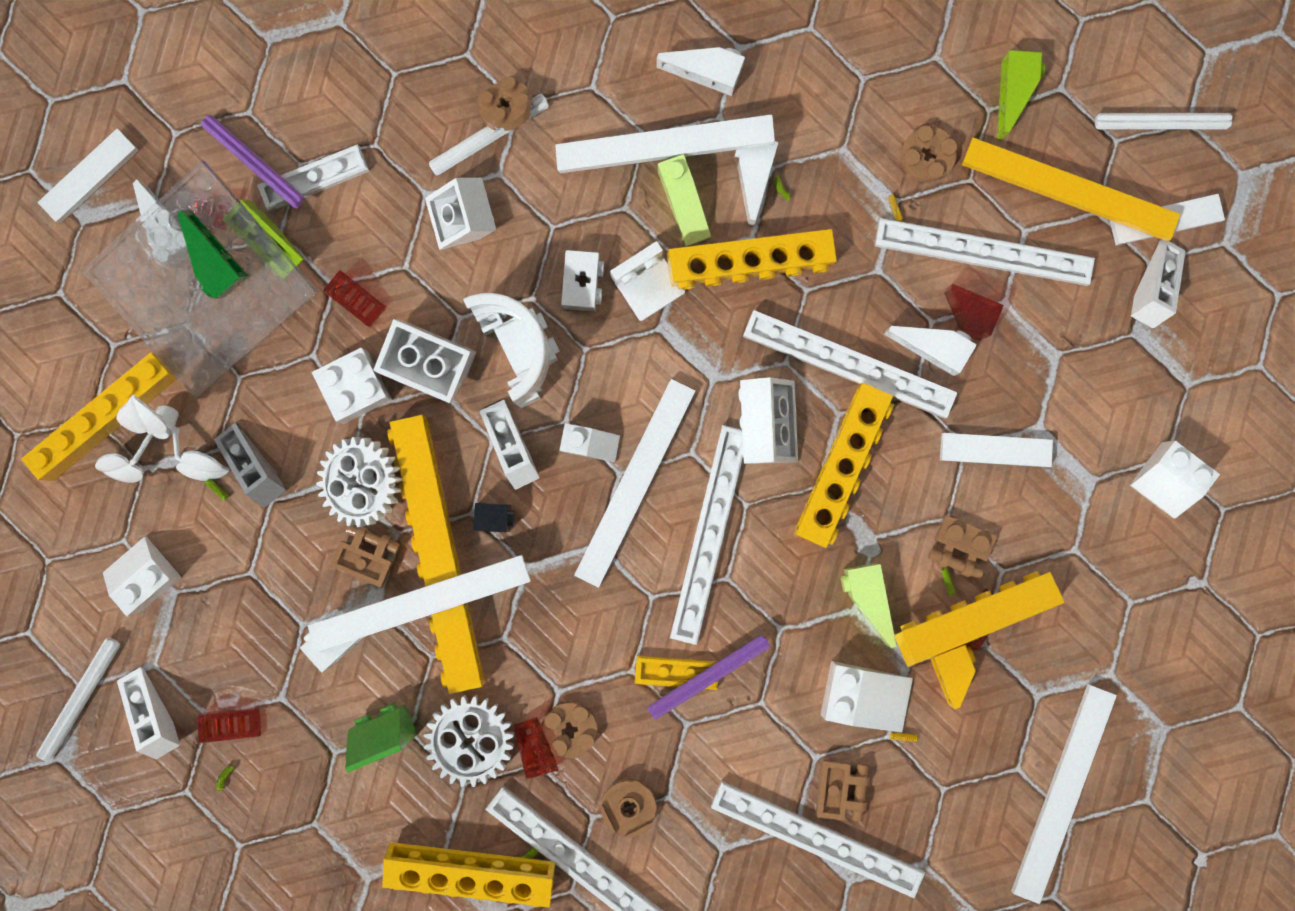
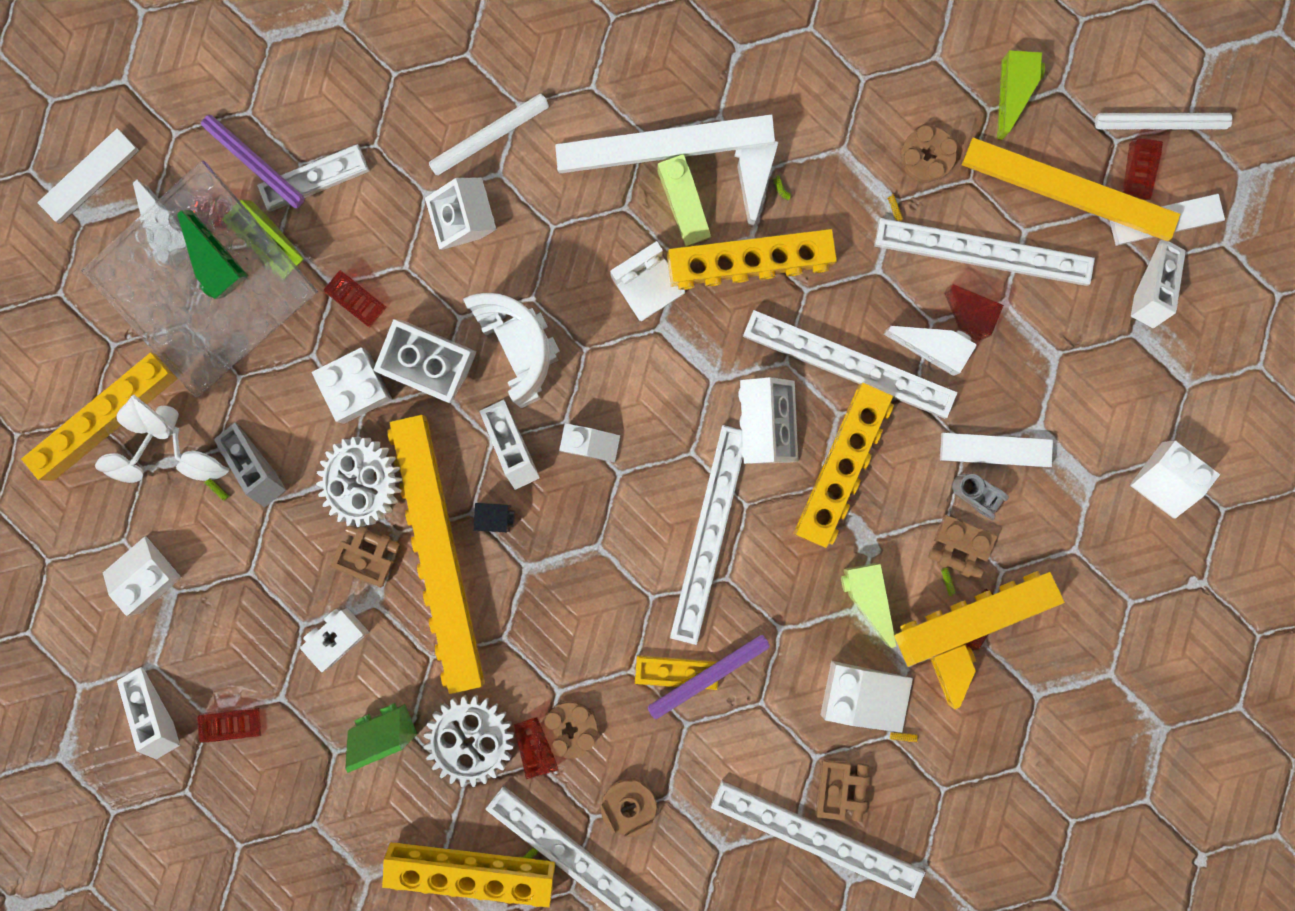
white axle [37,637,120,762] -> none
lime leg [216,765,234,792] -> none
white tile [308,555,531,652] -> none
medium nougat plate [477,77,534,131] -> none
white brick [561,250,604,312] -> none
white tile [574,379,695,588] -> none
white slope [656,47,745,96] -> none
white tile [1011,684,1117,904] -> none
none -> light grey piece [952,474,1009,520]
none -> clear red slope [1123,138,1163,200]

